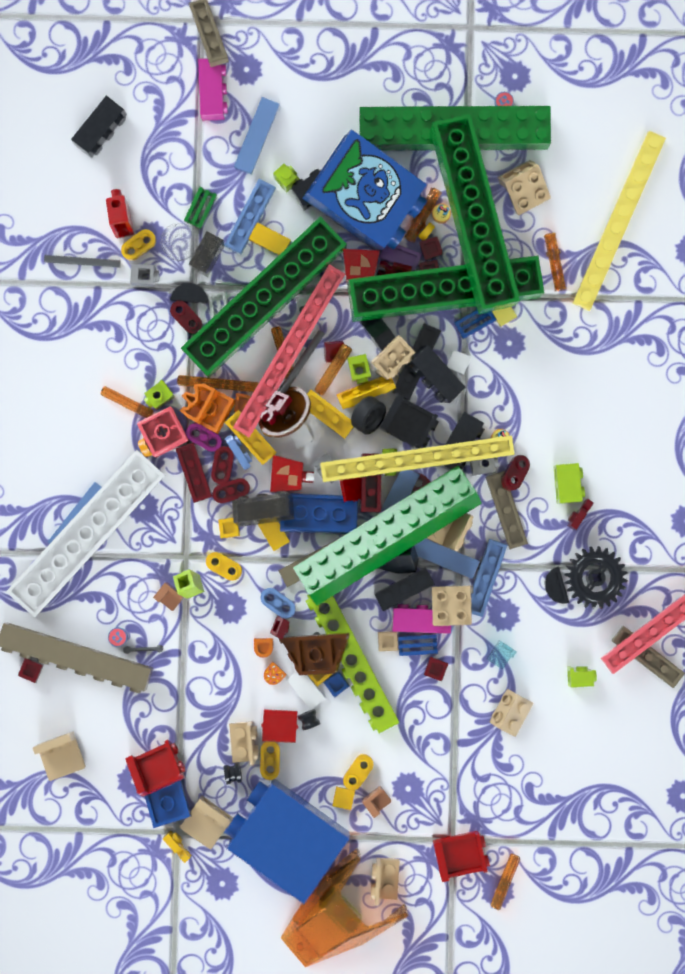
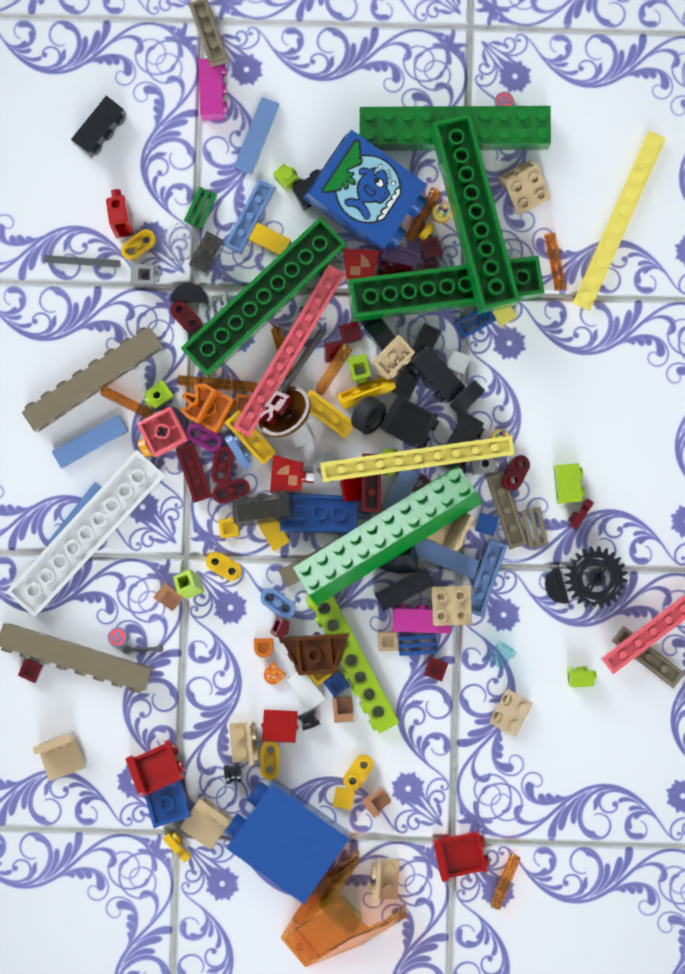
none -> dark tan brick [21,327,164,433]
none -> medium blue tile [52,414,129,469]
none -> nougat panel [333,696,354,723]
none -> dark red tile [339,322,362,345]
none -> black tyre [449,380,485,416]
none -> blue tile [475,513,499,536]
none -> dark tan tile [521,507,548,548]

